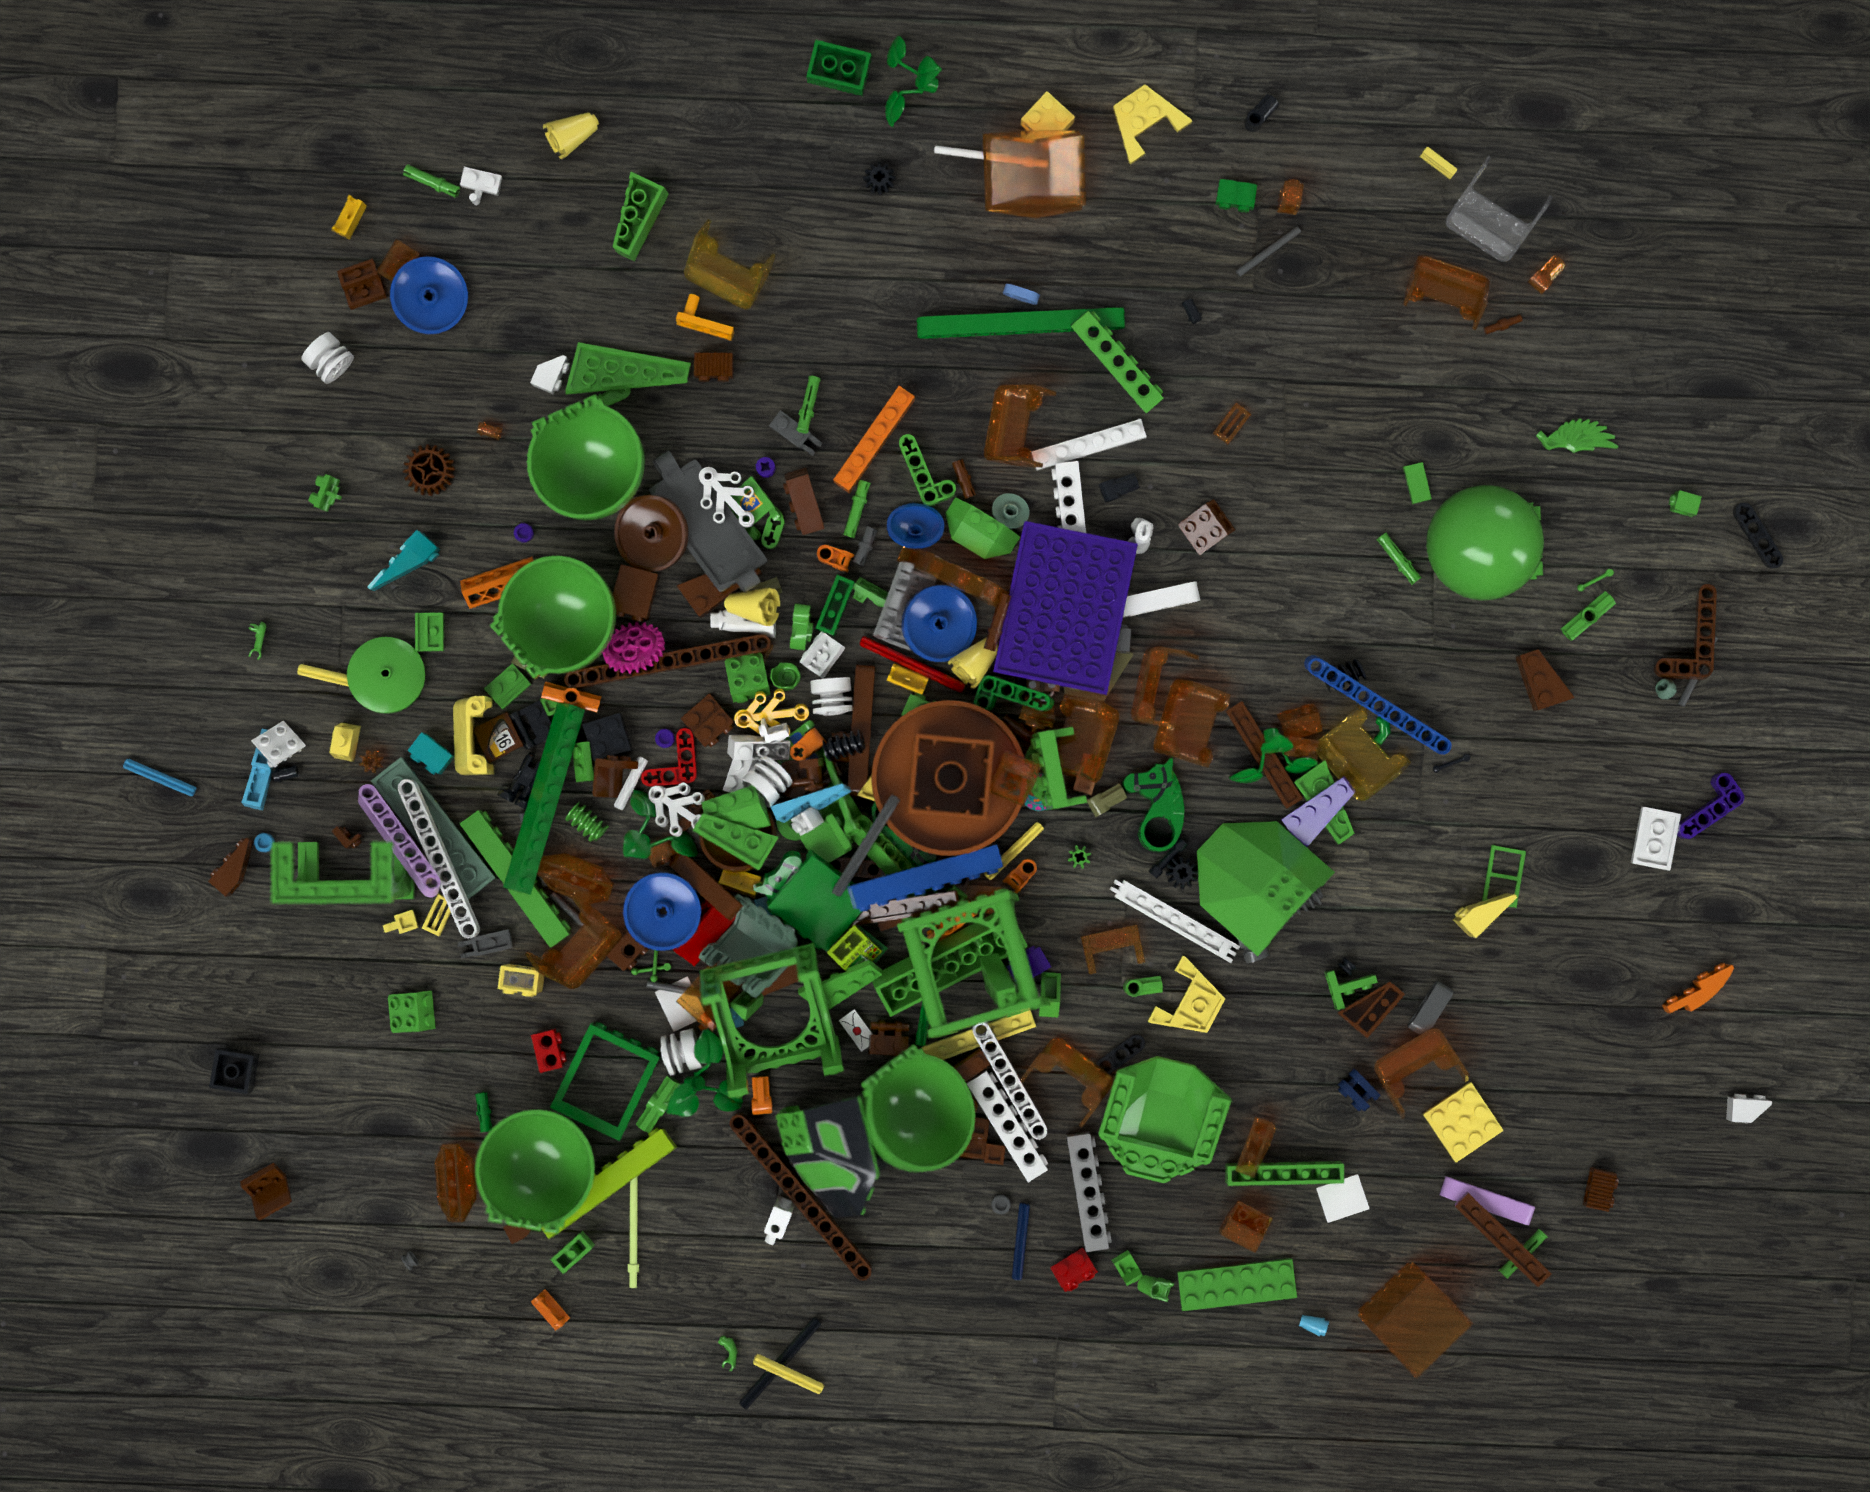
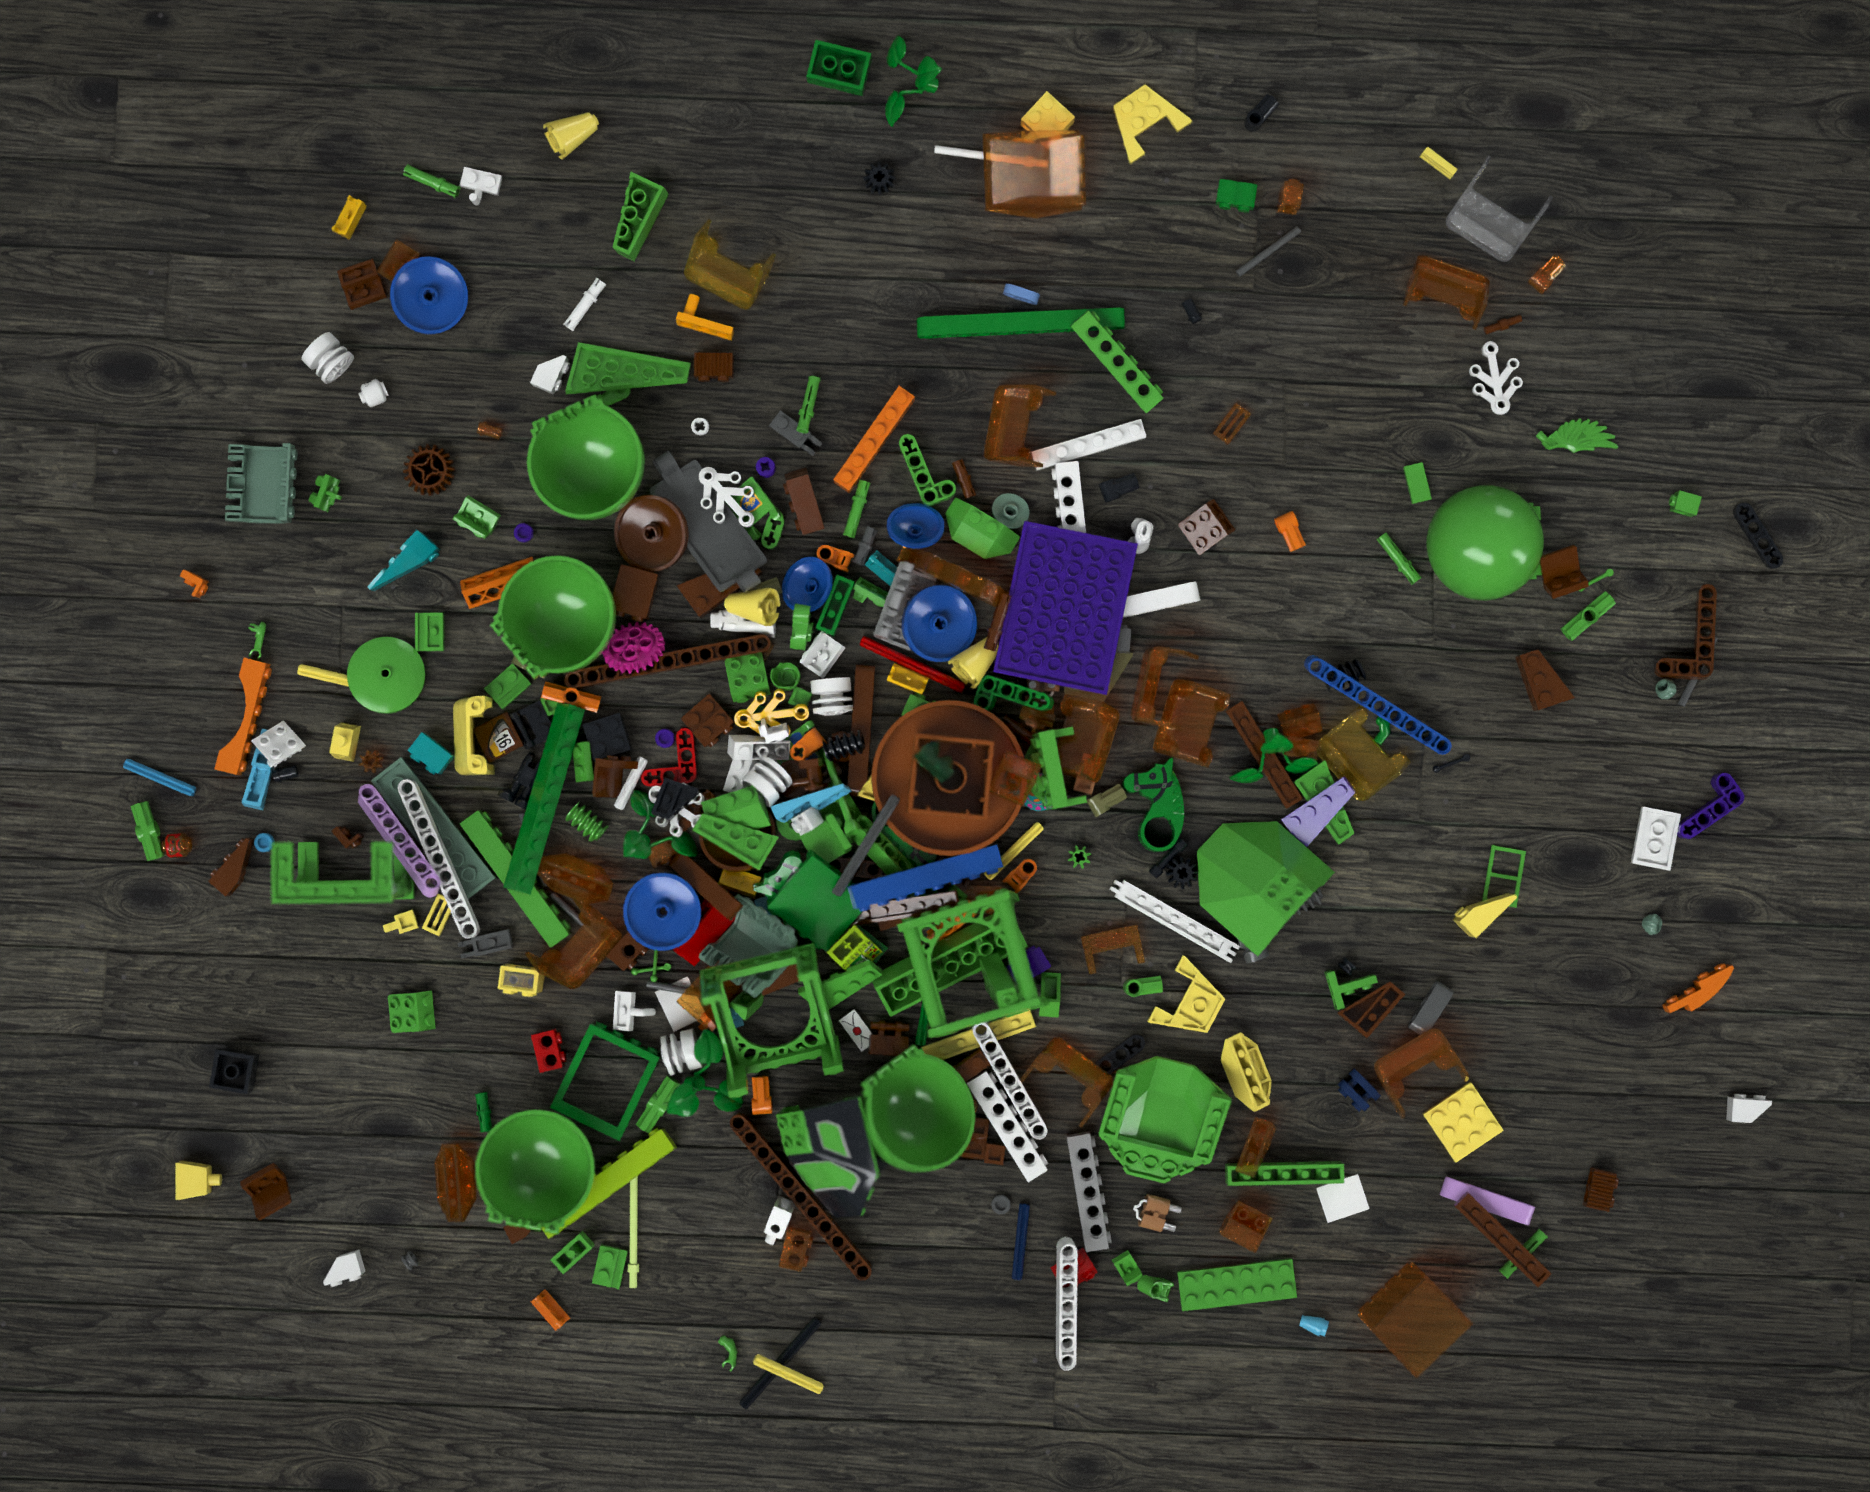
none -> bright green piece [131,801,165,861]
none -> clear orange head [162,832,192,858]
none -> light yellow torso [176,1161,222,1200]
none -> orange bracket [180,569,209,598]
none -> orange arch [215,658,272,775]
none -> sand green hinge [225,443,298,524]
none -> white slope [323,1250,366,1287]
none -> white head [358,379,389,407]
none -> bright green bracket [453,495,501,539]
none -> white pin [563,278,606,331]
none -> bright green plate [592,1244,628,1289]
none -> white plate [613,991,656,1031]
none -> black wing [651,778,700,821]
none -> white bush [691,418,709,435]
none -> clear orange brick [779,1226,813,1272]
none -> blue dish [782,557,833,613]
none -> bright green tile [788,686,813,711]
none -> teal hinge [865,550,898,587]
none -> clear green tile [913,740,954,782]
none -> white beam [1056,1237,1077,1371]
none -> medium nougat piece [1133,1194,1182,1232]
none -> light yellow wedge [1221,1032,1271,1112]
none -> orange piece [1274,511,1306,552]
none -> white plant [1469,341,1523,415]
none -> reddish brown bracket [1540,545,1589,599]
none -> sand green piece [1642,914,1662,935]

